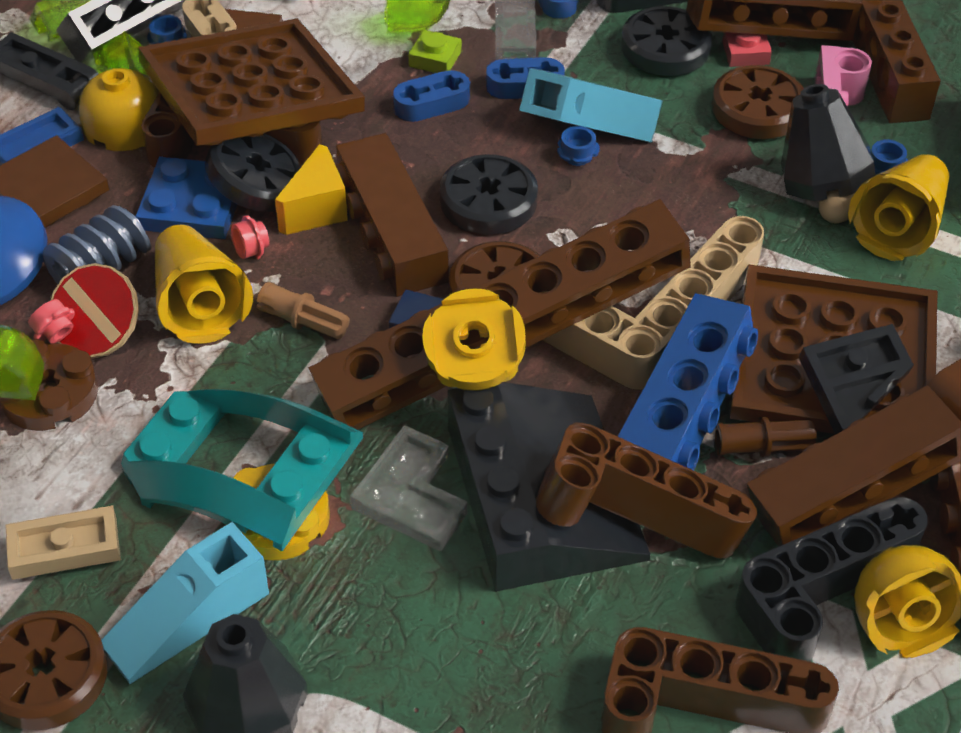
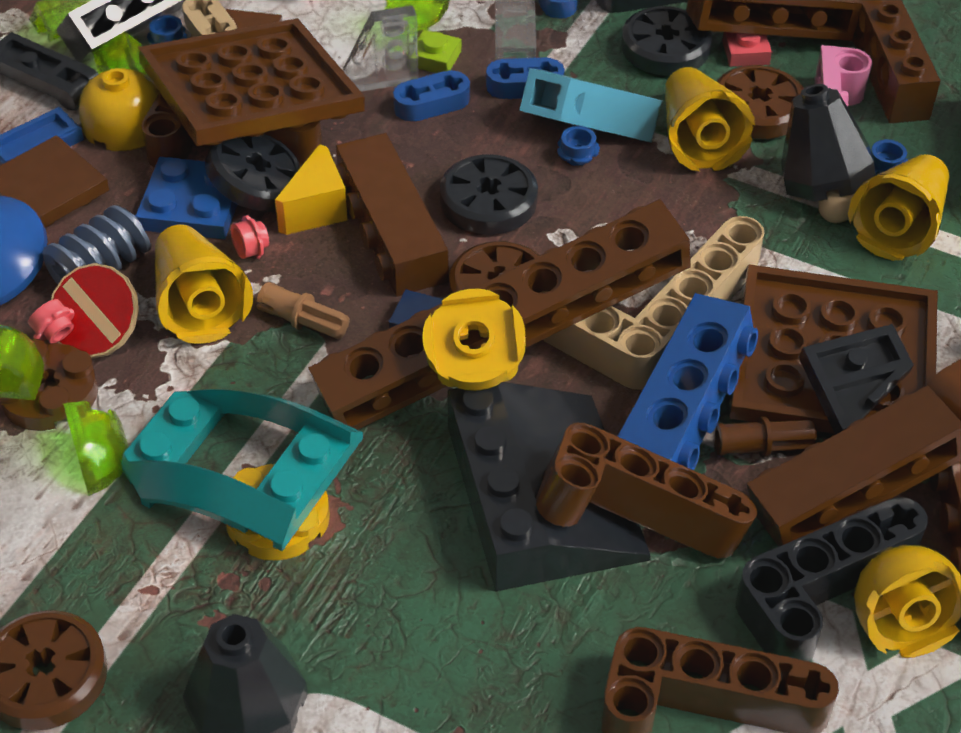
tan plate [5,506,121,580] -> none
medium azure slope [101,522,269,684] -> none
clear plate [350,425,467,551] -> none
none -> clear neon green brick [63,401,128,496]
none -> clear wing [342,5,418,91]
none -> yellow cone [665,67,755,172]

